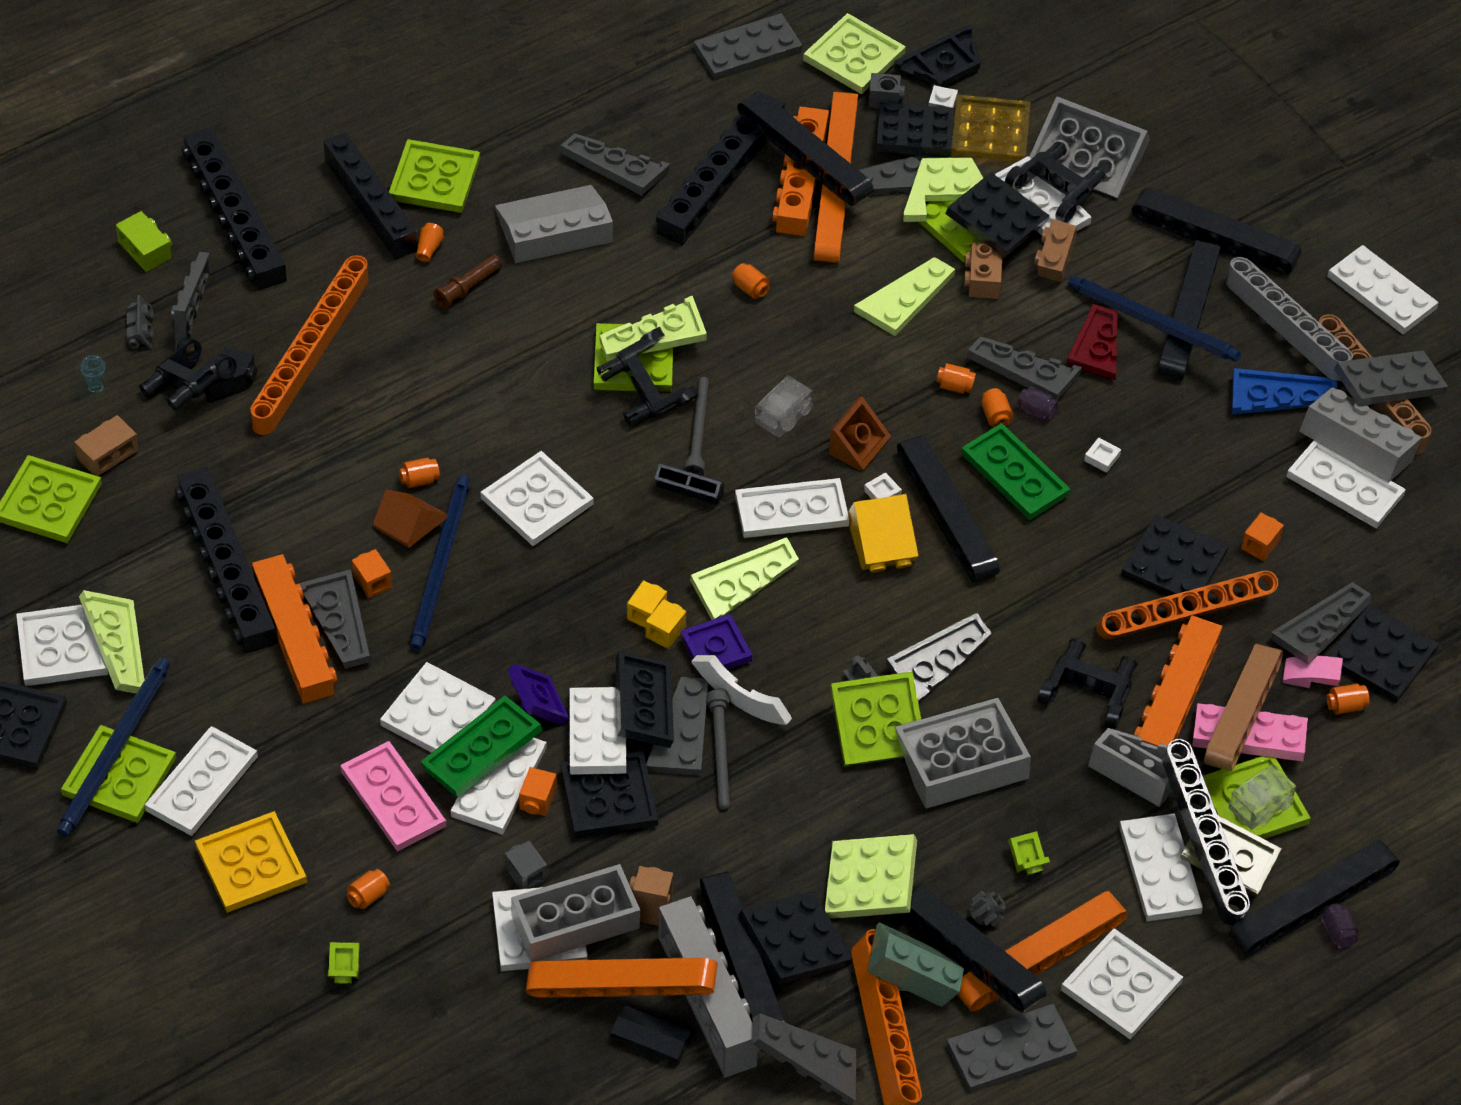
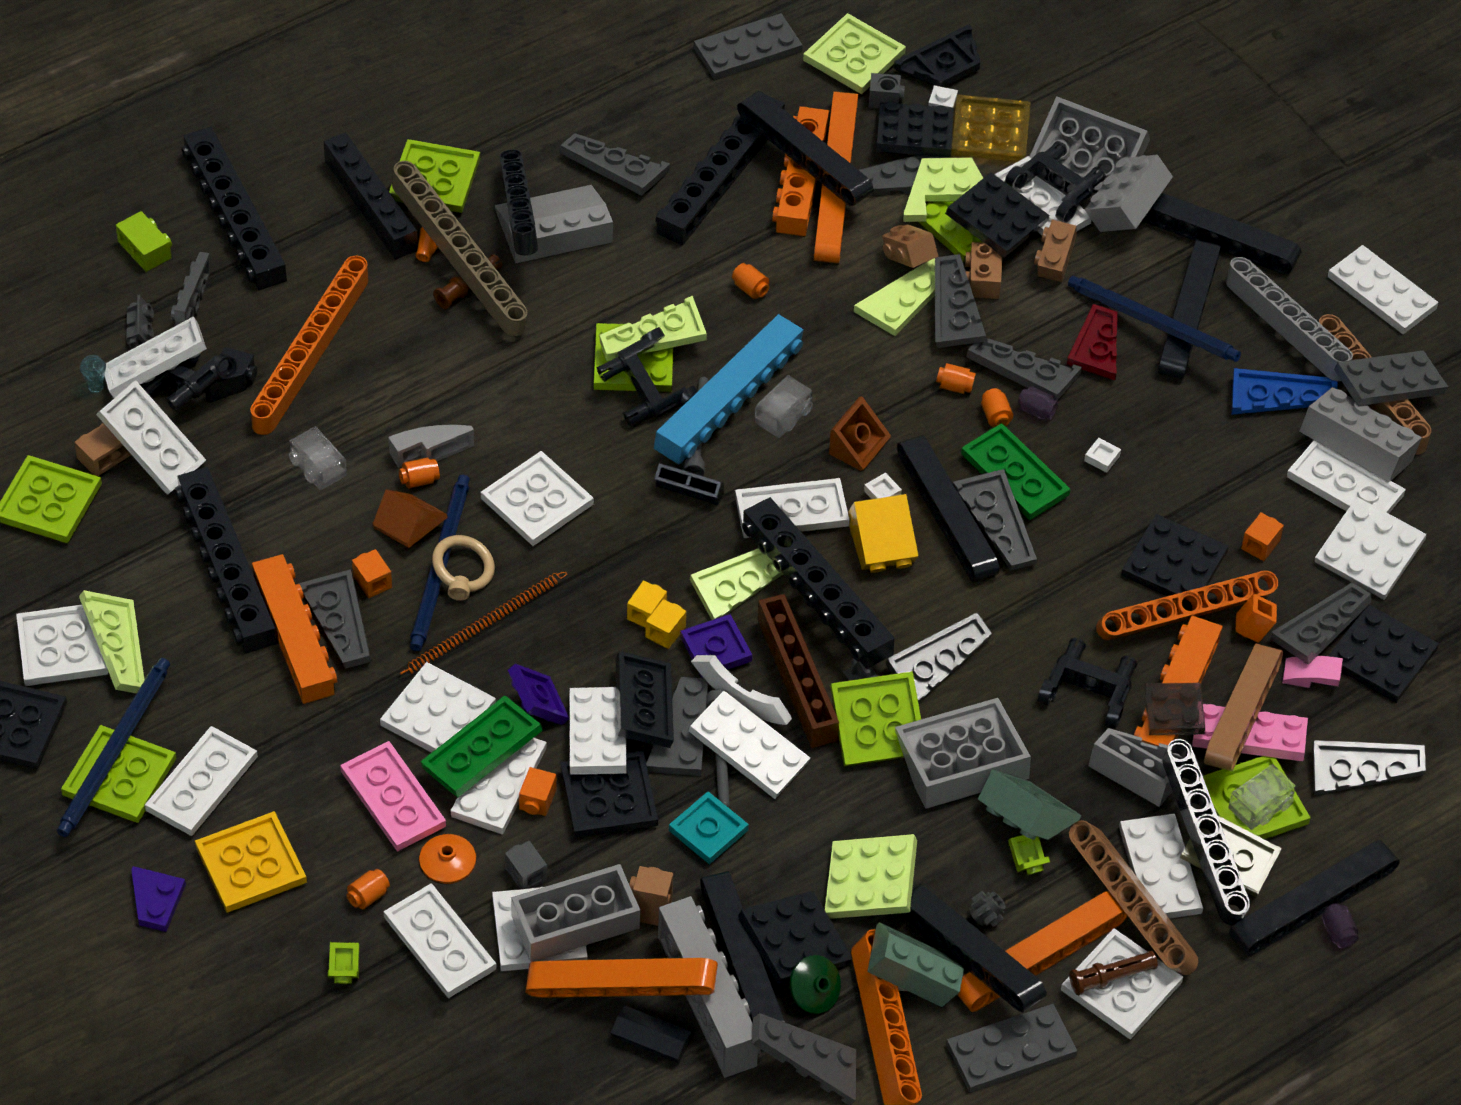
orange brick [1326,683,1370,715] -> none
none -> white plate [96,380,206,495]
none -> white plate [102,316,207,398]
none -> dark purple wing [131,866,186,932]
none -> clear brick [289,426,347,491]
none -> white plate [384,883,496,998]
none -> light grey slope [388,425,474,468]
none -> dark tan beam [392,161,527,336]
none -> orange piece [400,572,567,675]
none -> orange dish [419,834,476,884]
none -> tan piece [432,535,495,600]
none -> black beam [500,149,538,256]
none -> dark azure brick [654,314,804,464]
none -> teal plate [669,792,749,864]
none -> white plate [689,691,810,799]
none -> black brick [742,497,895,669]
none -> reddish brown brick [757,594,839,748]
none -> dark green dish [790,955,841,1014]
none -> medium nougat brick [882,224,939,268]
none -> dark grey wing [935,254,988,348]
none -> dark grey wing [953,469,1037,570]
none -> sand green slope [978,769,1081,840]
none -> medium nougat beam [1069,820,1198,975]
none -> reddish brown pin [1069,951,1158,996]
none -> light grey brick [1085,155,1173,232]
none -> clear smoke plate [1144,683,1206,735]
none -> orange brick [1236,593,1277,643]
none -> wing [1312,740,1426,795]
none -> white plate [1315,497,1426,600]

